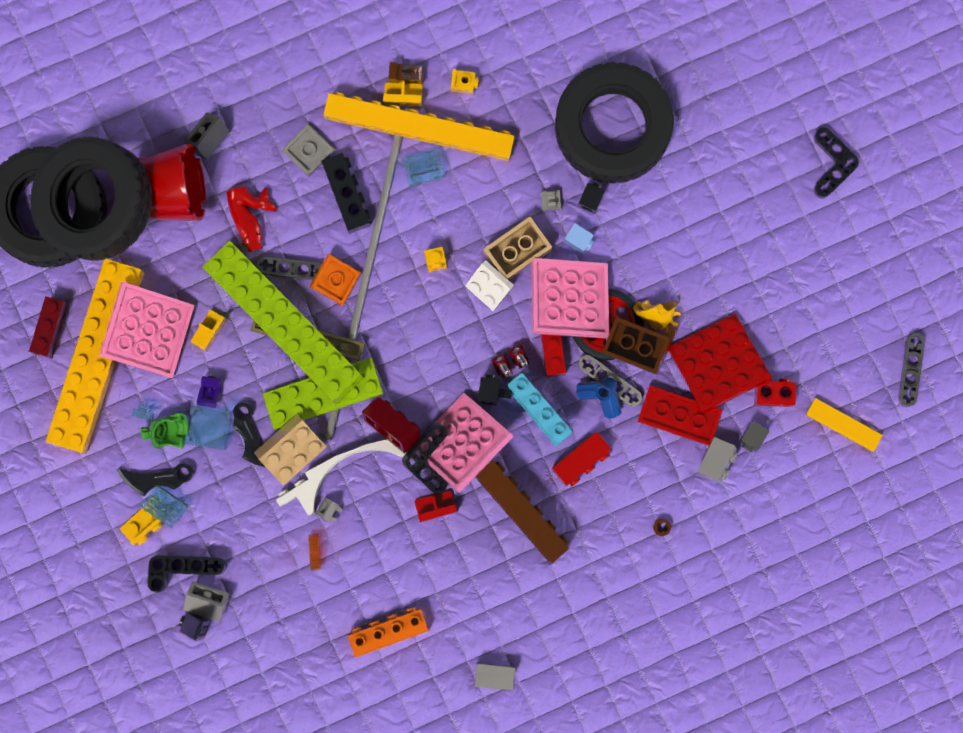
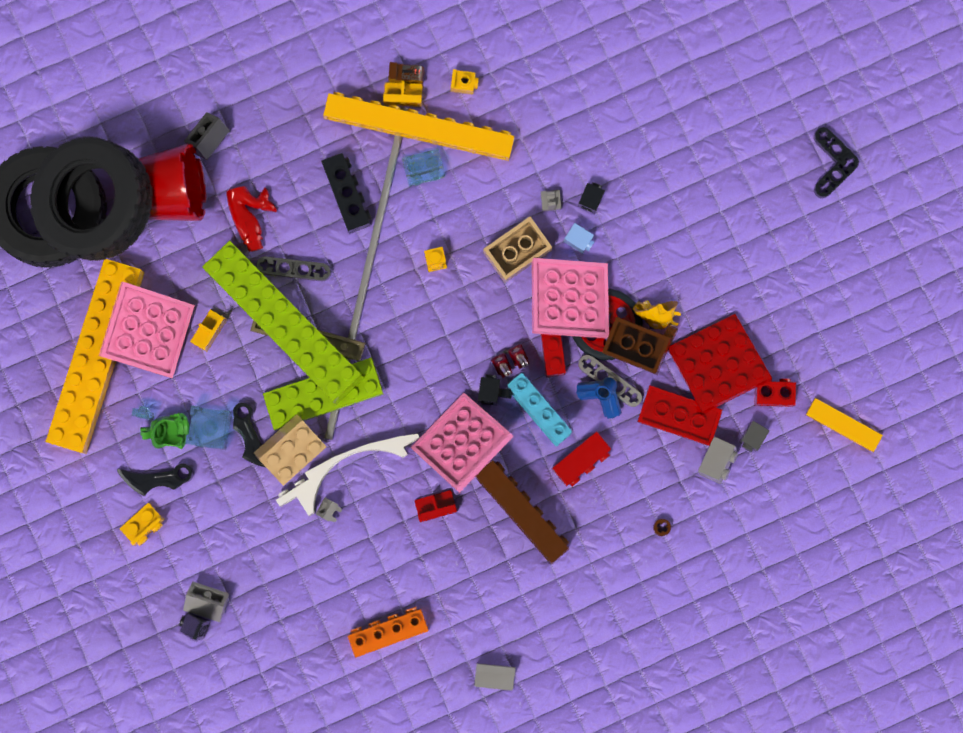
dark red brick [29,296,68,359] -> none
clear light blue bracket [140,485,188,528] -> none
black beam [148,555,227,593] -> none
dark purple bracket [197,376,221,408] -> none
light grey tile [281,124,335,177] -> none
clear orange beam [308,534,321,571] -> none
orange tile [309,253,361,306] -> none
dark red brick [362,396,420,454] -> none
black beam [402,423,447,494] -> none
white plate [465,260,514,311] -> none
black tyre [555,62,674,183] -> none
dark grey beam [898,333,925,407] -> none

